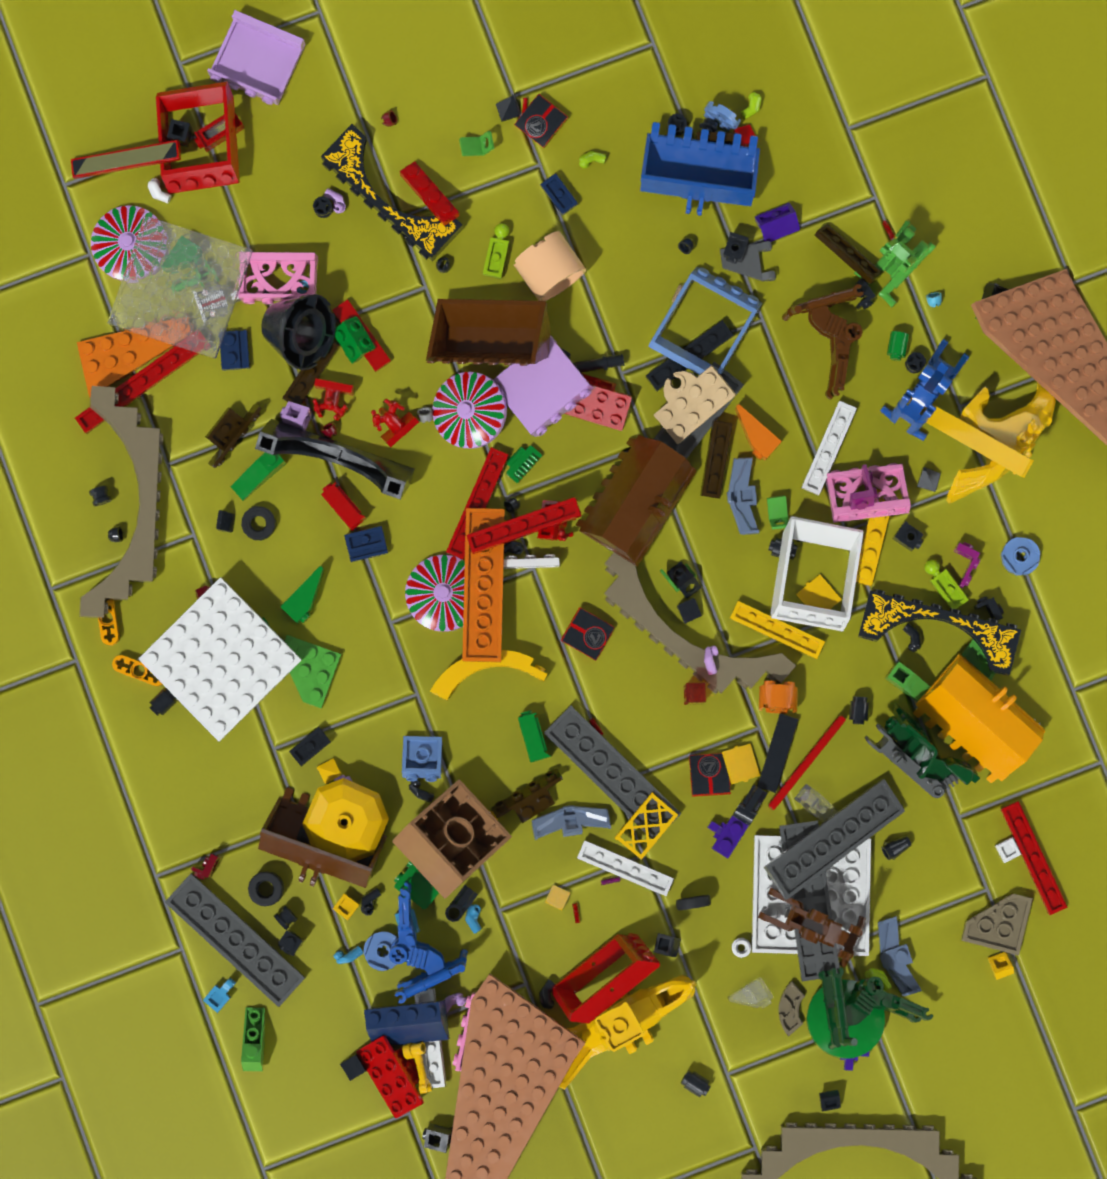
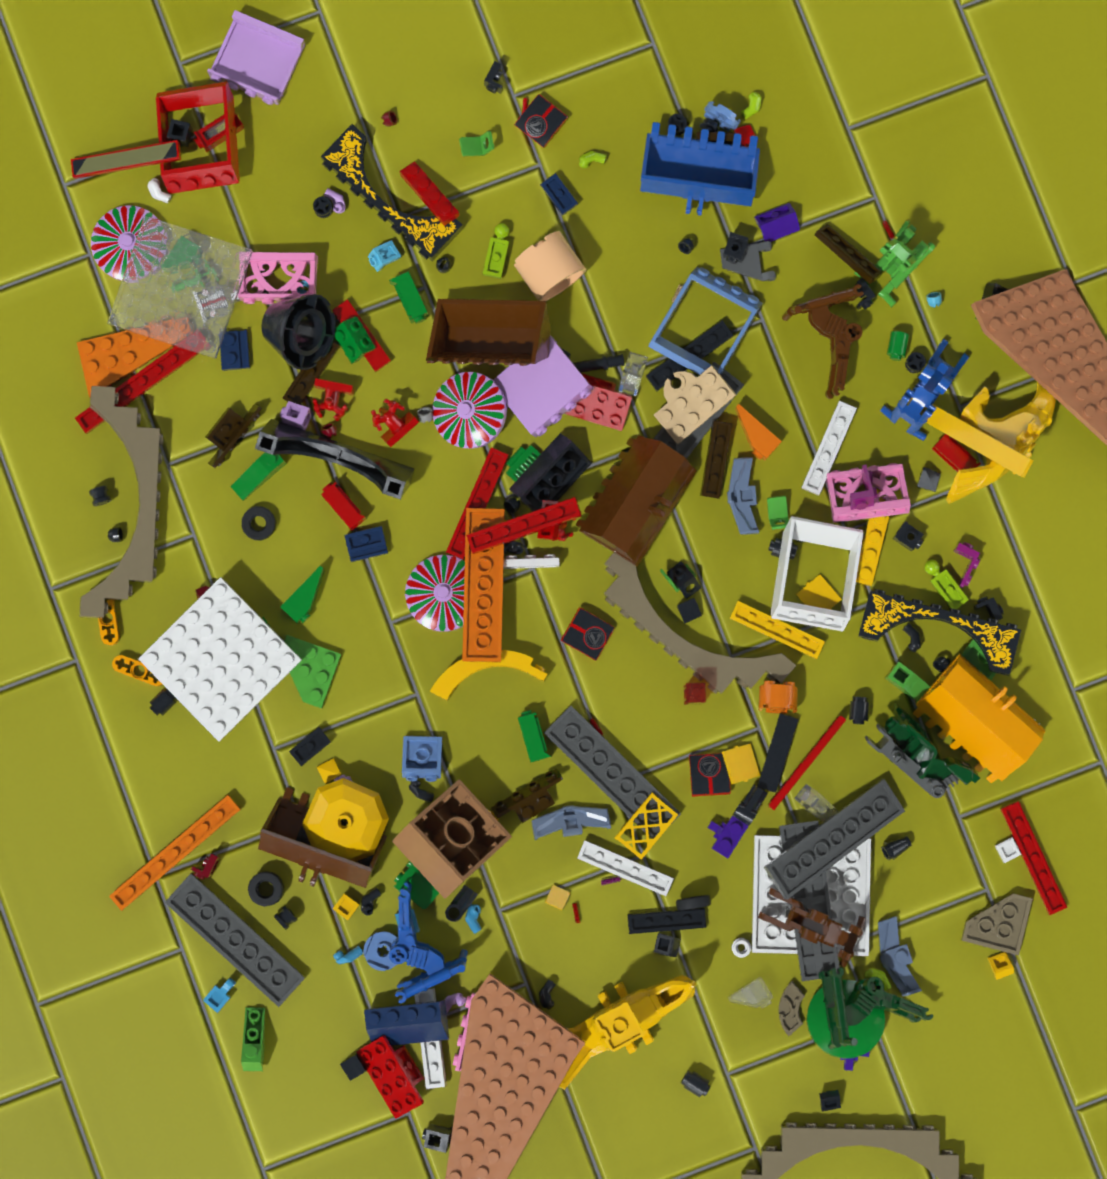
black slope [216,510,235,533] -> none
black brick [278,929,305,956] -> none
yellow brick [402,1042,432,1094] -> none
black slope [496,96,519,122] -> none
red window [552,933,660,1024] -> none
lavender arm [704,645,718,675] -> none
medium blue plate [1000,537,1040,576] -> none
none -> orange plate [109,795,241,911]
none -> medium azure bracket [368,240,401,272]
none -> green window [389,271,428,324]
none -> black bracket [484,61,503,94]
none -> black slope [509,433,592,512]
none -> clear slope [618,352,648,396]
none -> black tile [627,908,706,934]
none -> red window [932,434,981,473]
none -> black hinge [933,655,950,672]

